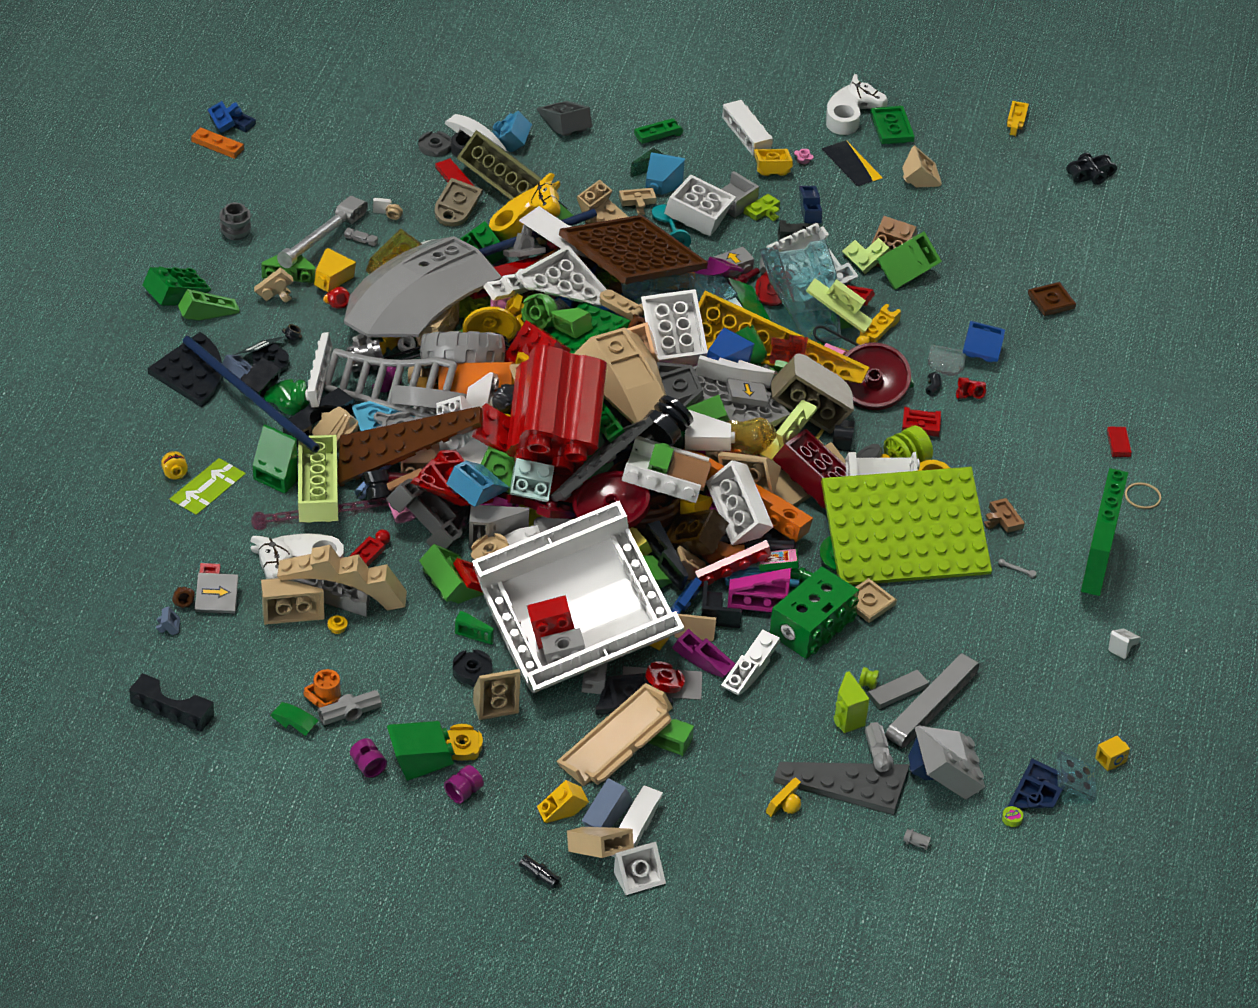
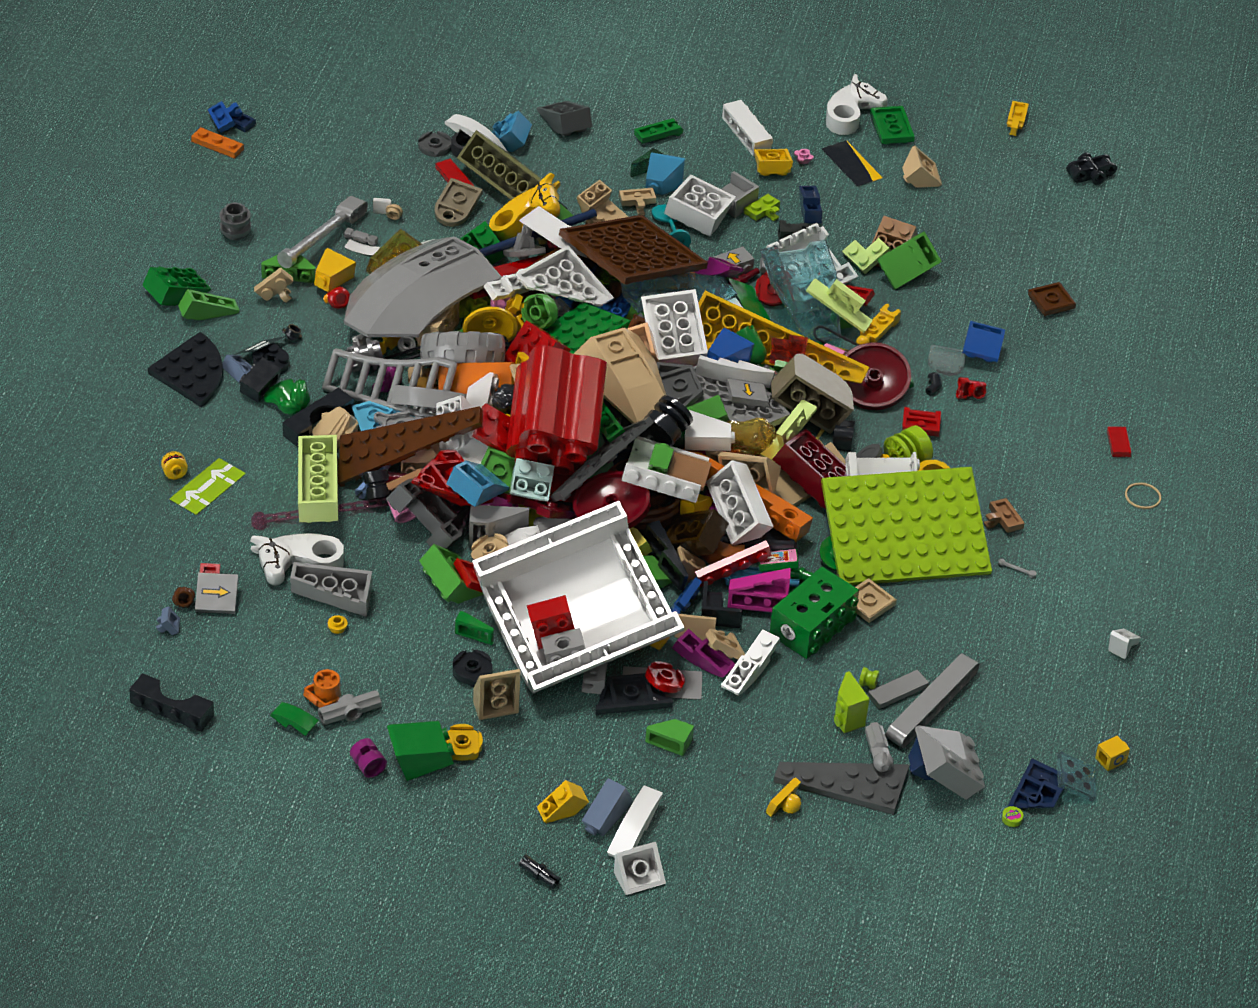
dark blue piece [183,336,320,453] -> none
slope [253,424,298,494] -> none
tan slope [261,578,324,625] -> none
tan arch [277,545,407,611] -> none
white plate [305,332,333,407] -> none
red plate [350,529,391,566] -> none
magenta wheel [444,765,484,804] -> none
bright green slope [551,308,593,338] -> none
tan slope [557,683,673,787] -> none
tan slope [567,827,634,858] -> none
tan plate [599,290,644,320] -> none
light grey pin [903,829,931,850] -> none
green panel [1081,468,1129,596] -> none
none -> white sticker [344,239,380,255]
none -> tan wing [705,628,745,660]

